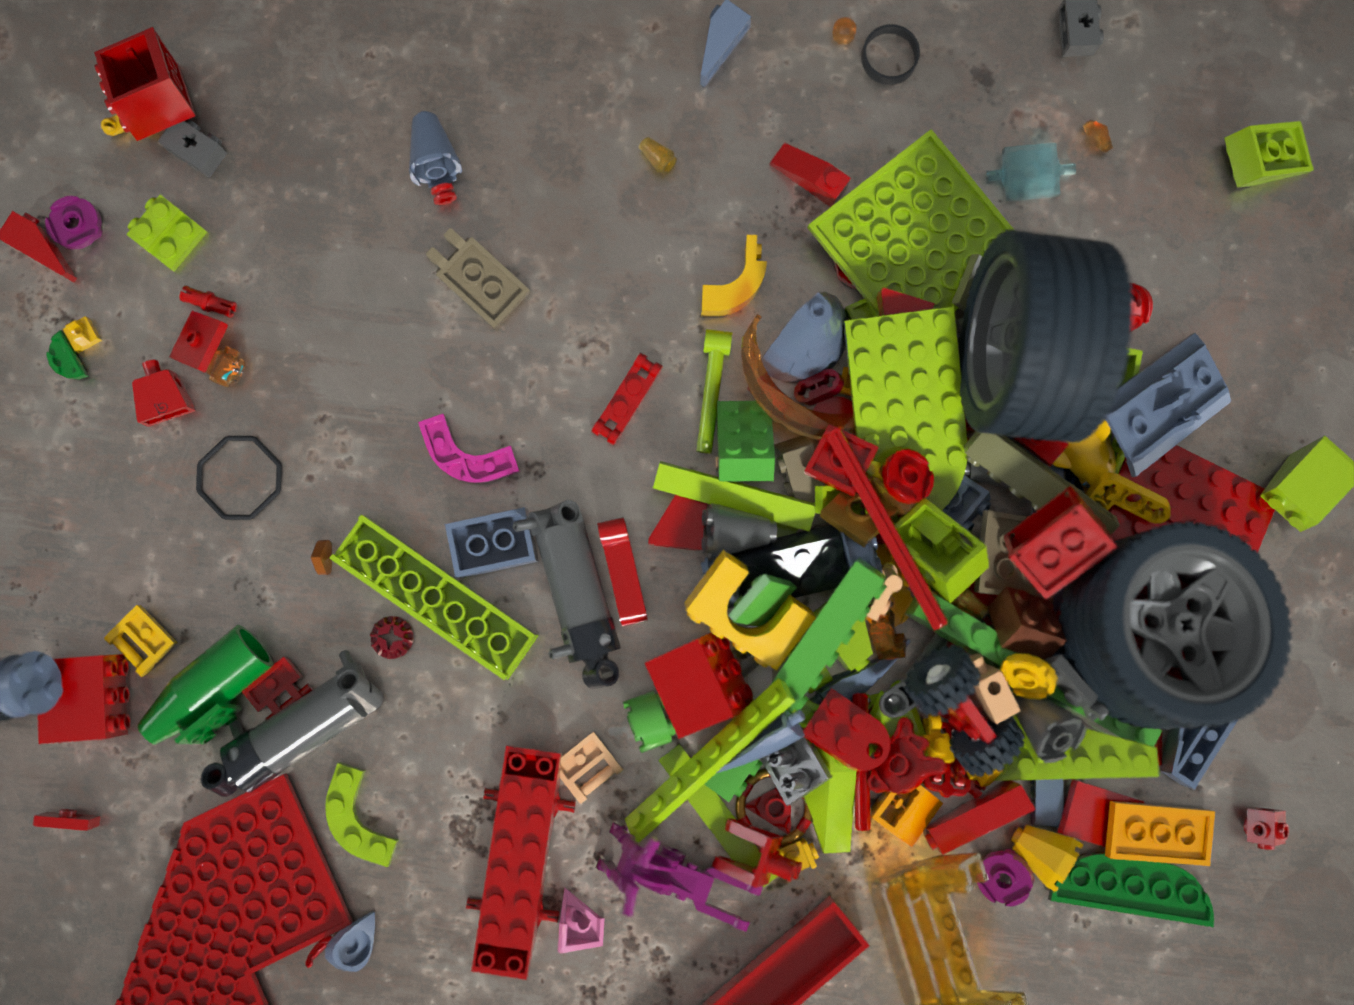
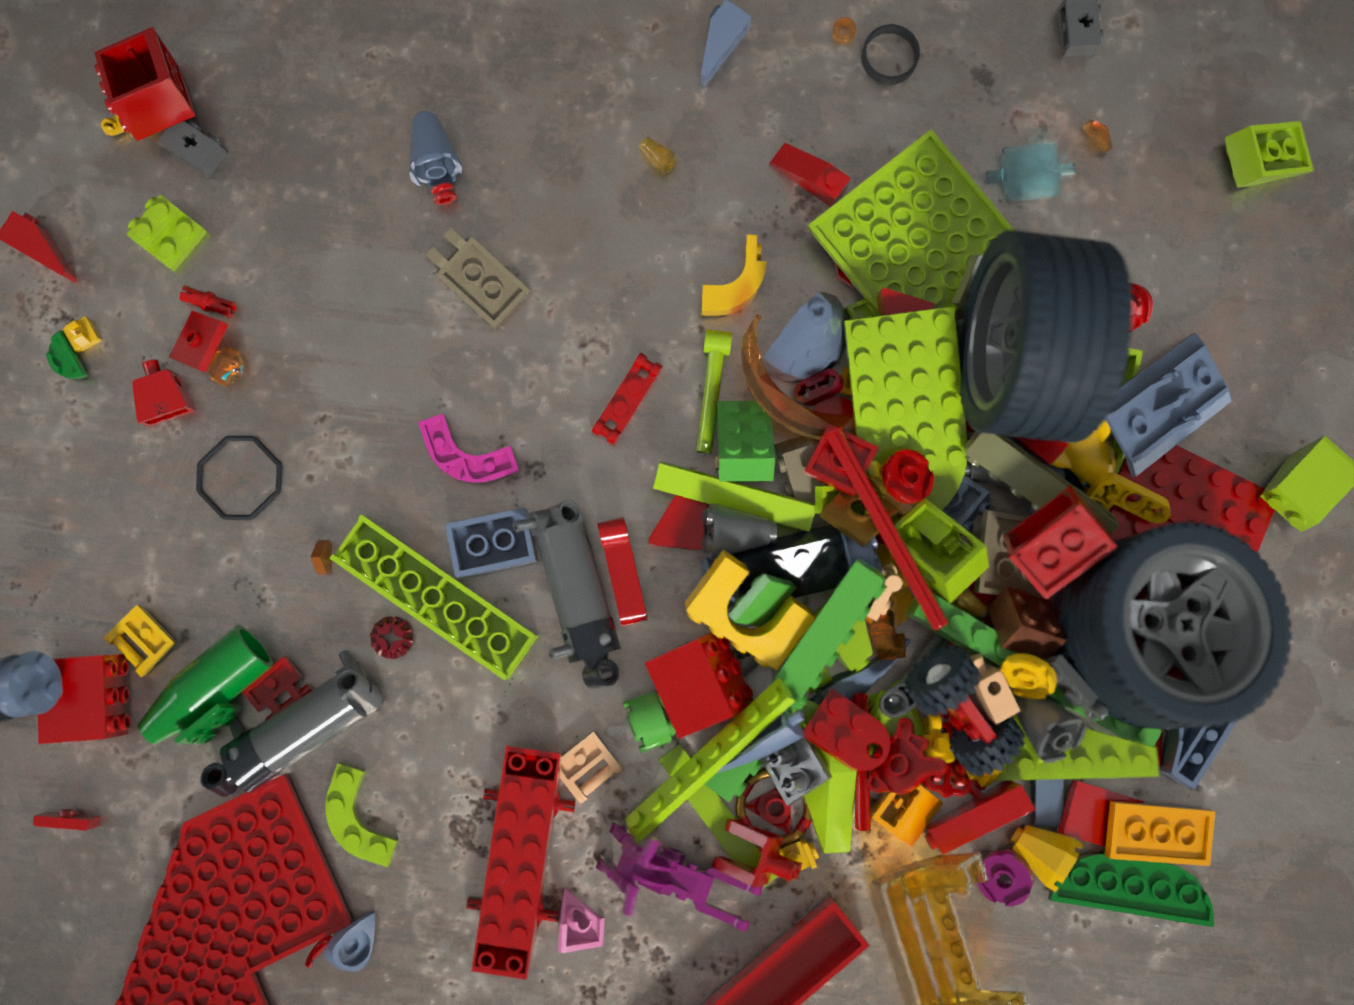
magenta plate [45,196,103,250] -> none
brick [1244,807,1289,850] -> none

